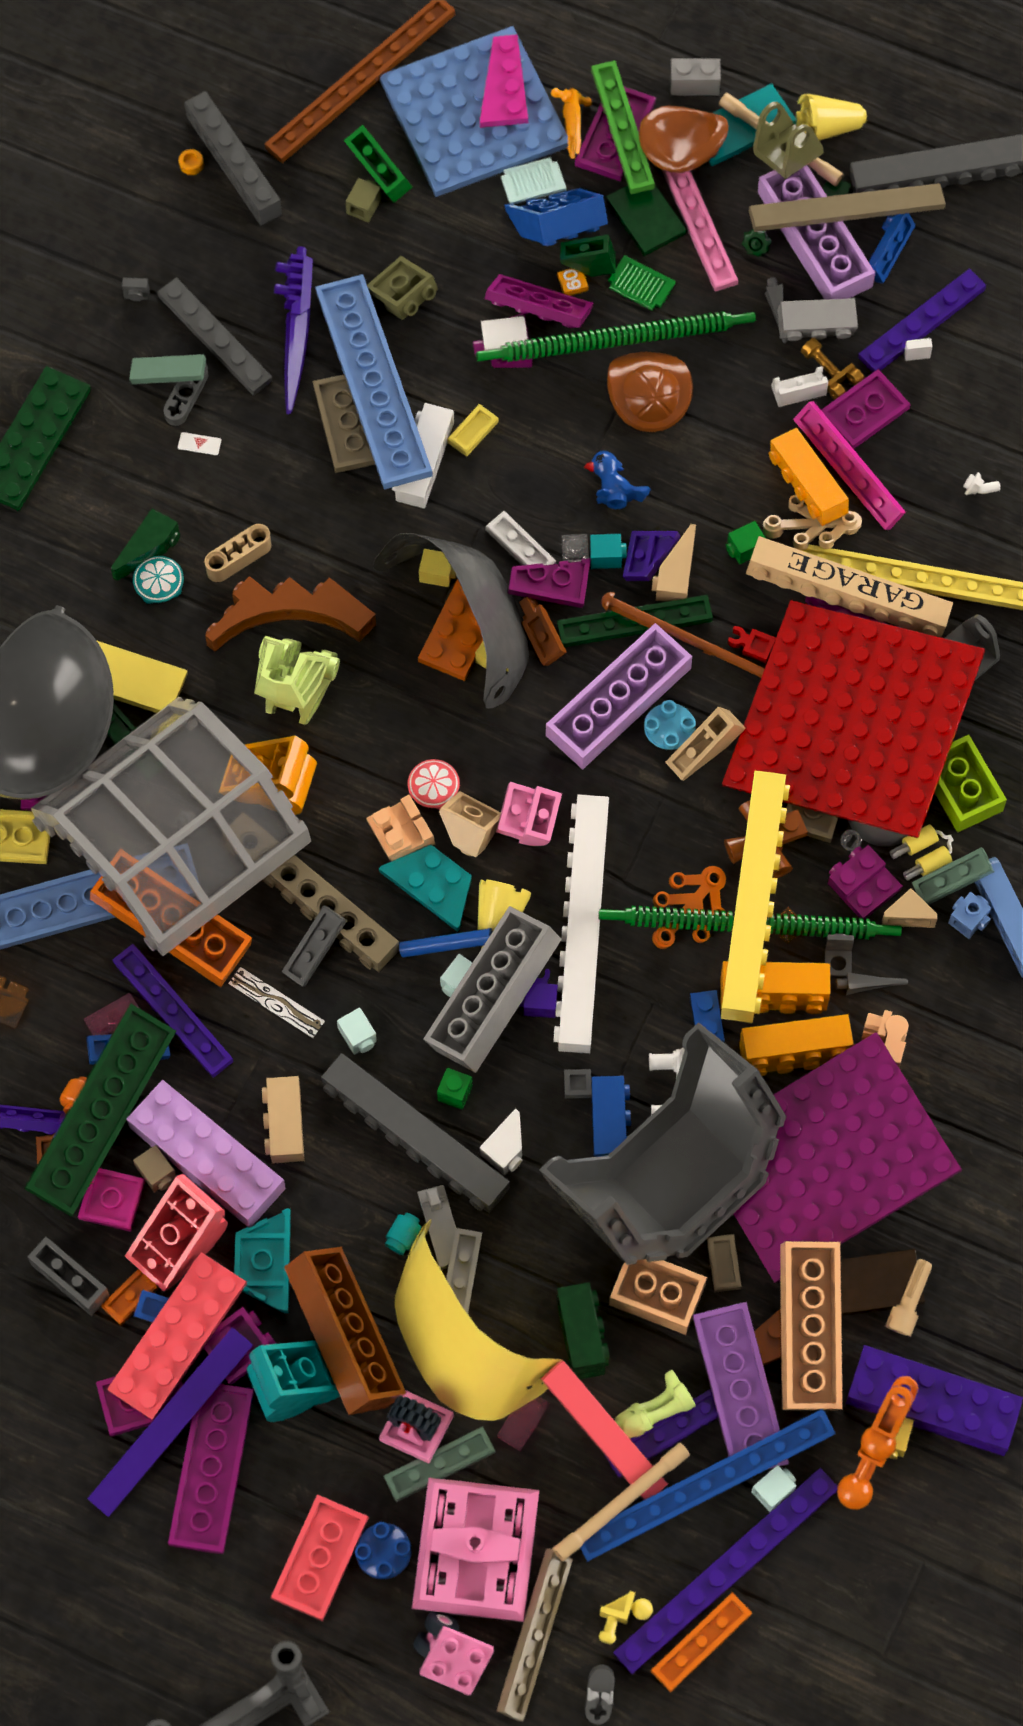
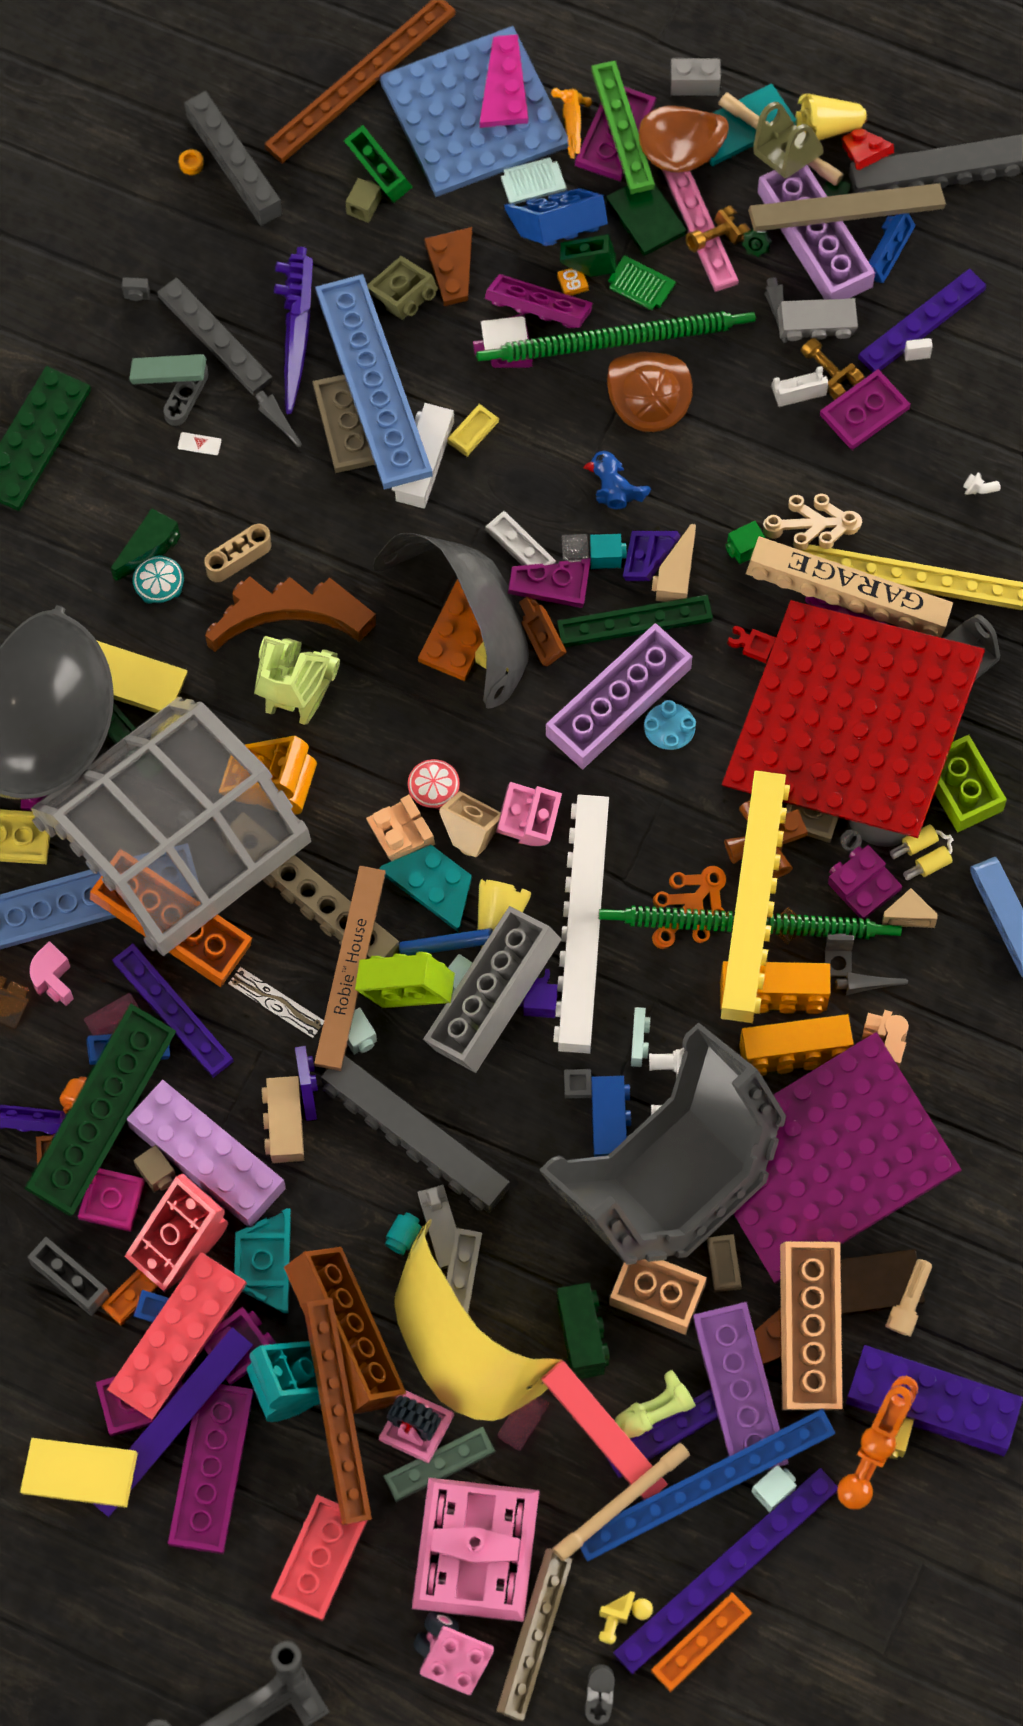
dark grey tile [282,906,347,987] -> none
blue dish [355,1522,411,1579] -> none
light yellow brick [419,549,456,587] -> none
green brick [437,1068,472,1110] -> none
white slope [480,1109,522,1175] -> none
dark orange bar [601,592,765,678] -> none
tan slope [665,707,746,781] -> none
blue plate [690,990,725,1042] -> none
light orange brick [769,428,849,526] -> none
dark pink plate [793,402,906,530] -> none
sand green tile [912,847,994,905] -> none
medium blue brick [948,892,991,939] -> none
none -> light yellow tile [20,1438,138,1508]
none -> bright pink brick [30,941,74,1006]
none -> dark grey piece [256,391,302,447]
none -> dark purple wing [295,1046,318,1121]
none -> dark orange plate [303,1298,372,1525]
none -> medium nougat tile [314,866,386,1071]
none -> lime brick [355,952,455,1008]
none -> dark orange wing [425,227,472,306]
none -> light aqua plate [631,1007,650,1067]
none -> pearl gold bar [686,206,751,252]
none -> red wing [842,129,894,170]

